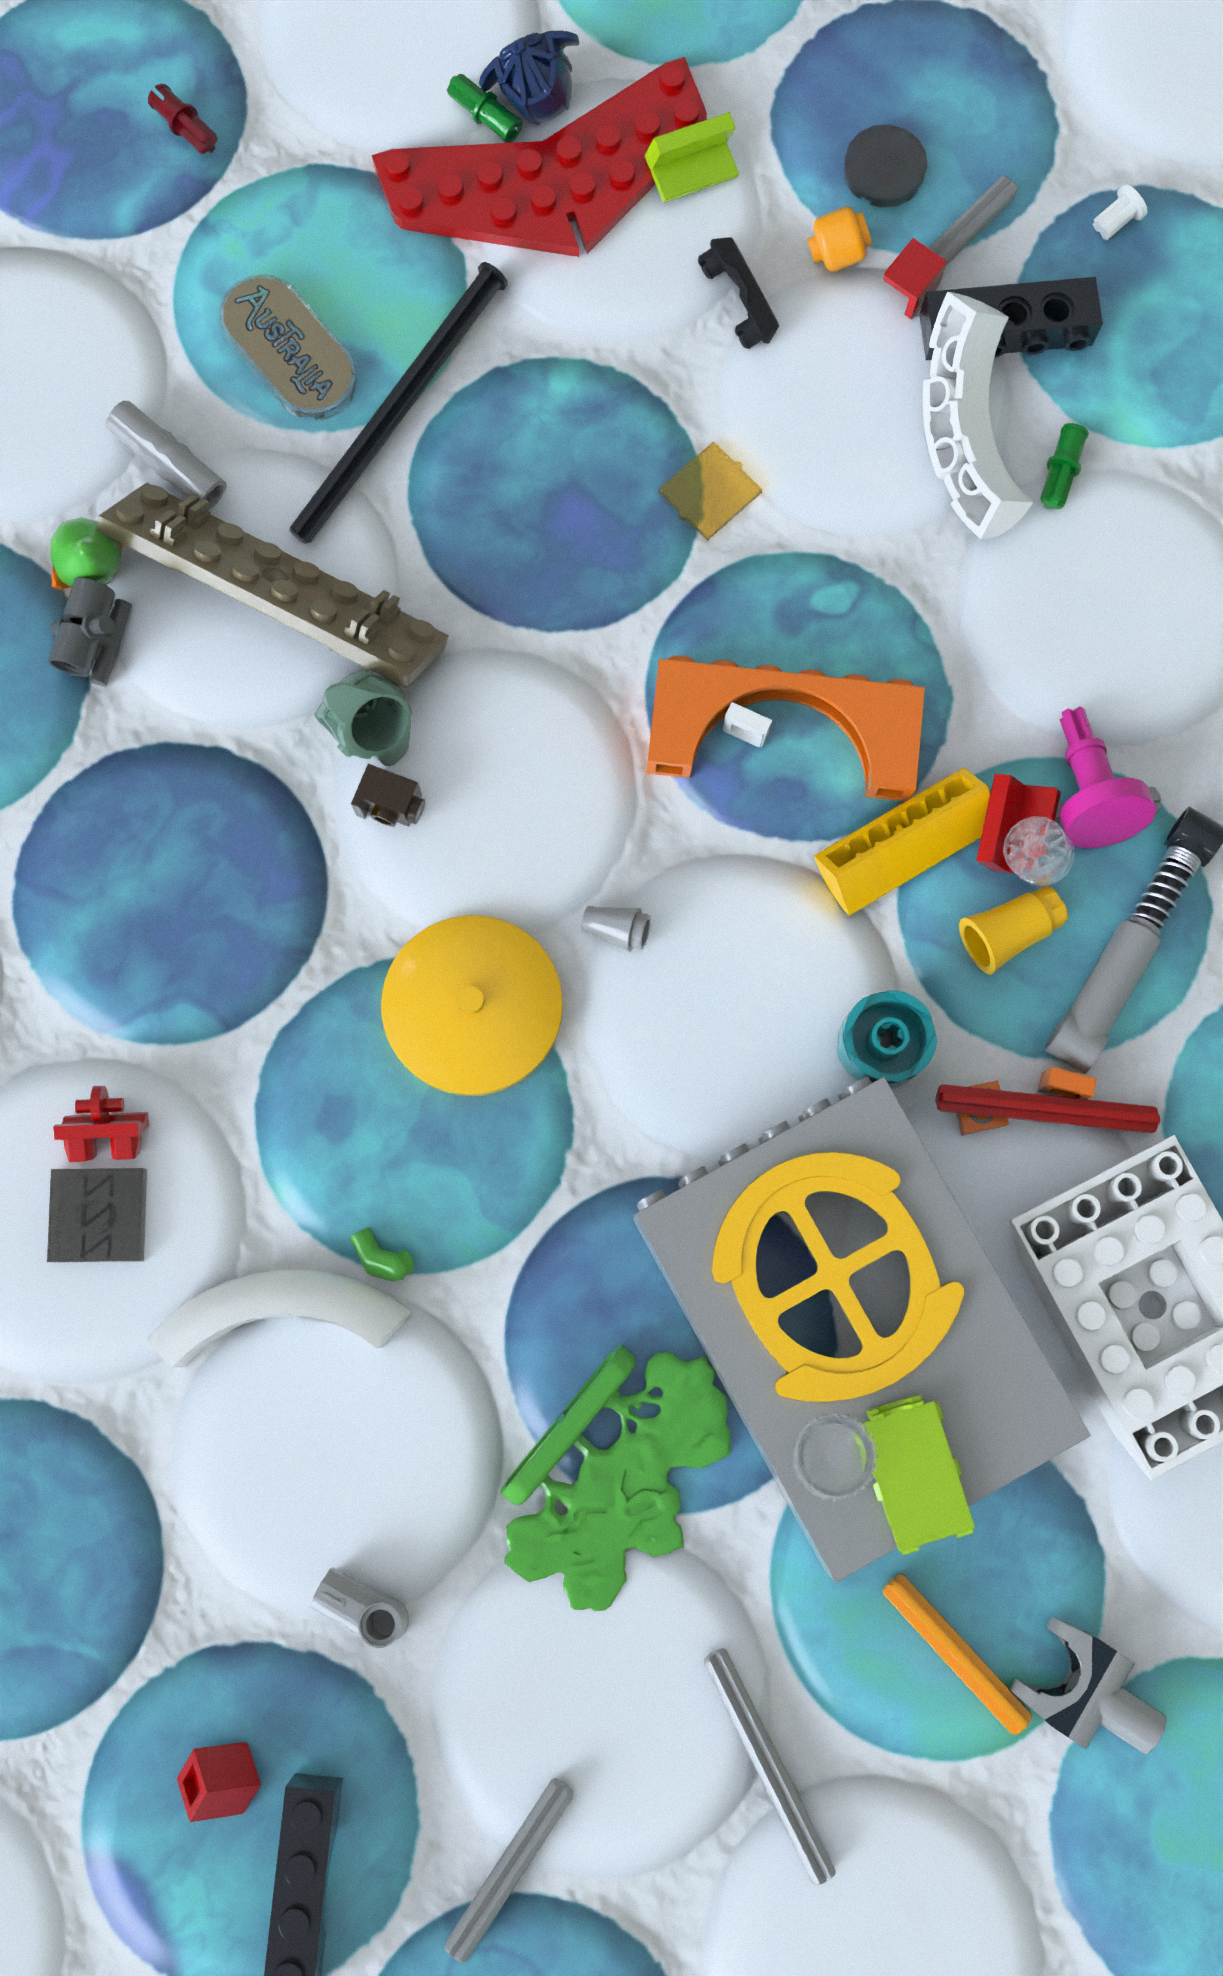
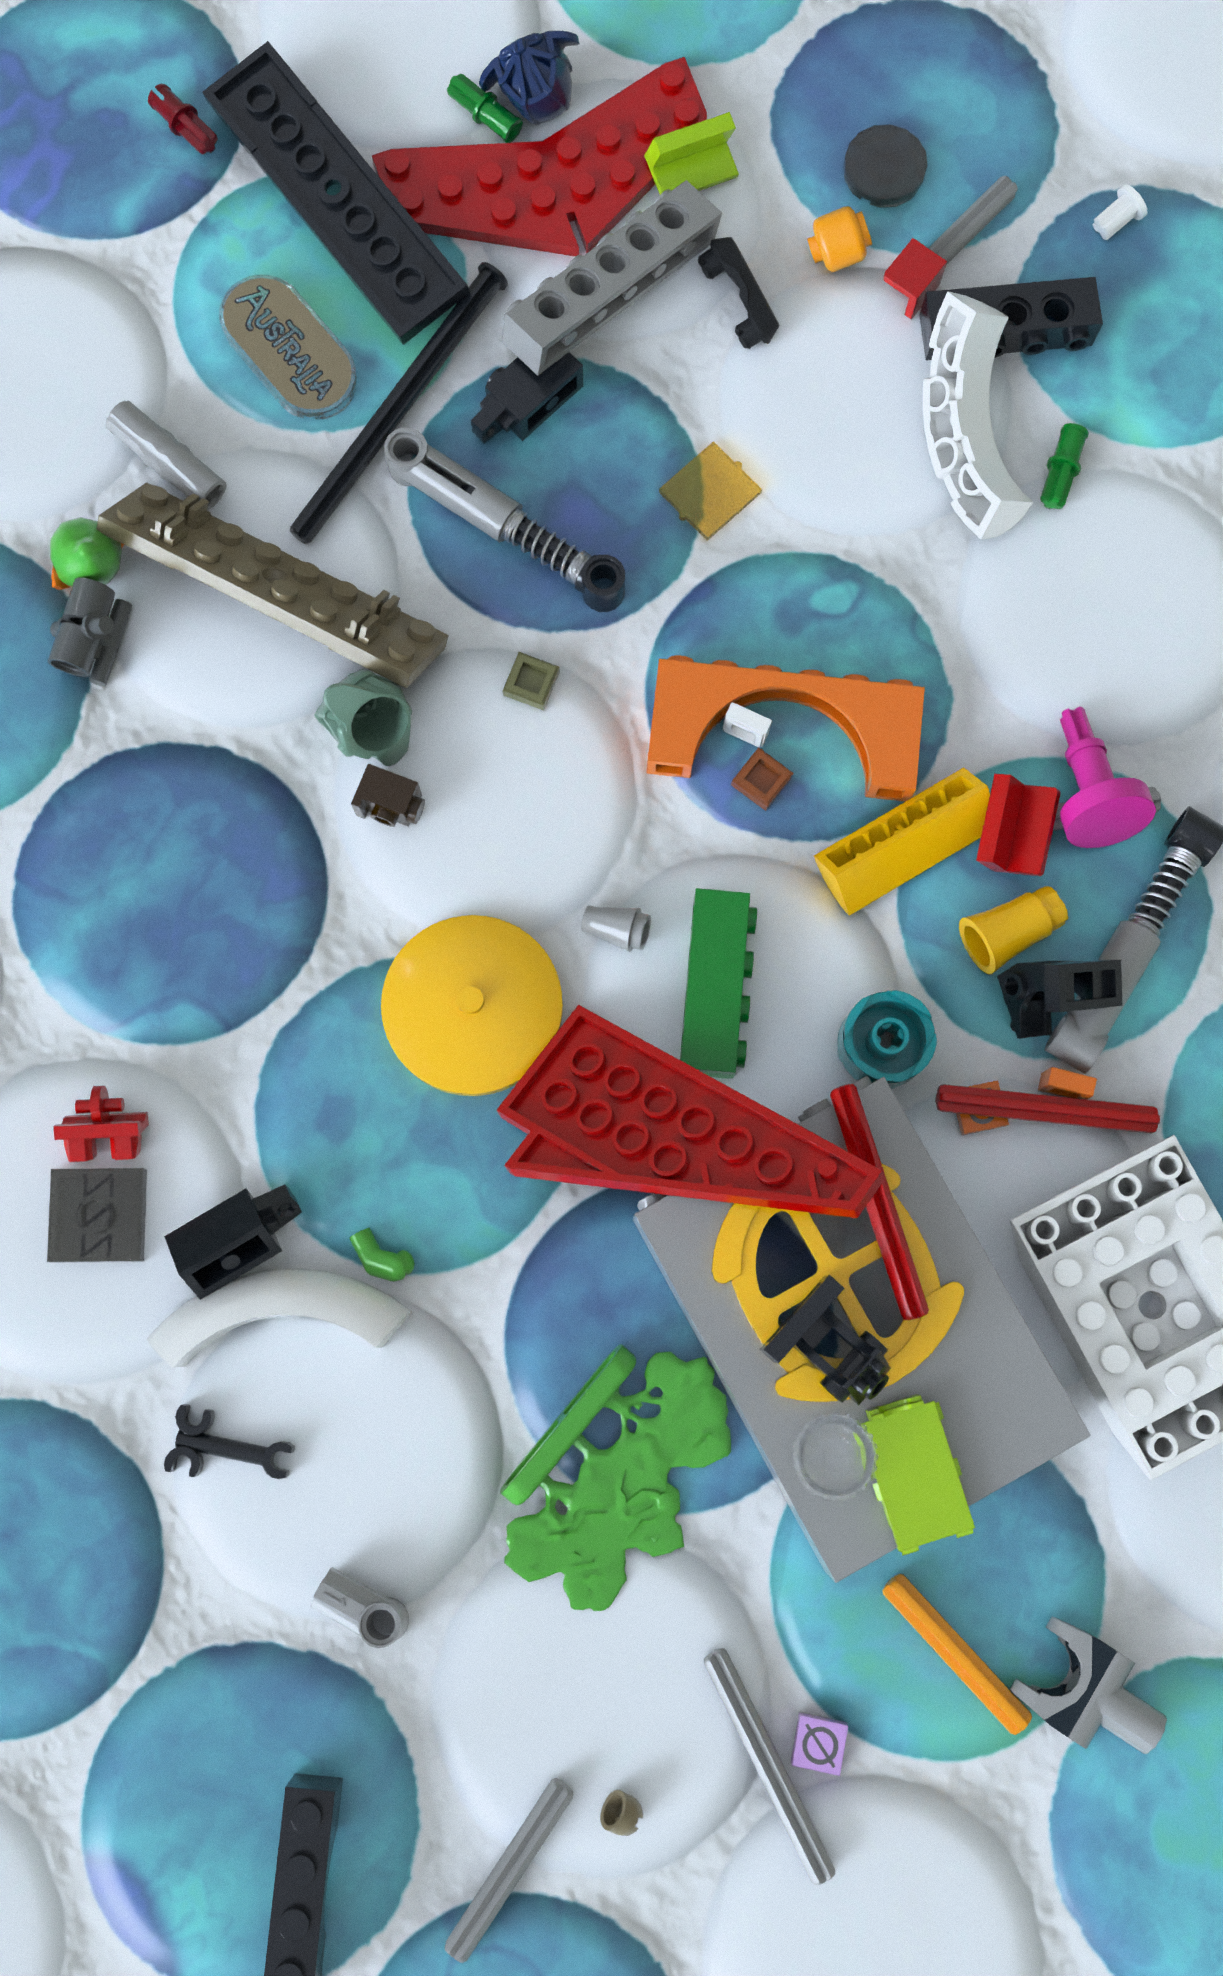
red panel [177,1742,261,1822] -> none
clear wheel [1003,816,1074,886] -> none
none -> black hinge [164,1184,302,1300]
none -> black bar [164,1404,295,1479]
none -> black piece [202,41,470,345]
none -> piece [384,427,625,612]
none -> black hinge [471,352,583,444]
none -> red wing [496,1005,885,1218]
none -> light grey brick [501,180,722,375]
none -> olive tile [503,652,560,711]
none -> dark tan hinge [600,1790,644,1836]
none -> green brick [680,888,757,1079]
none -> dark orange tile [731,747,794,811]
none -> black tile [759,1275,891,1406]
none -> lavender tile [791,1712,848,1776]
none -> red axle [830,1084,929,1321]
none -> black tile [997,959,1122,1039]

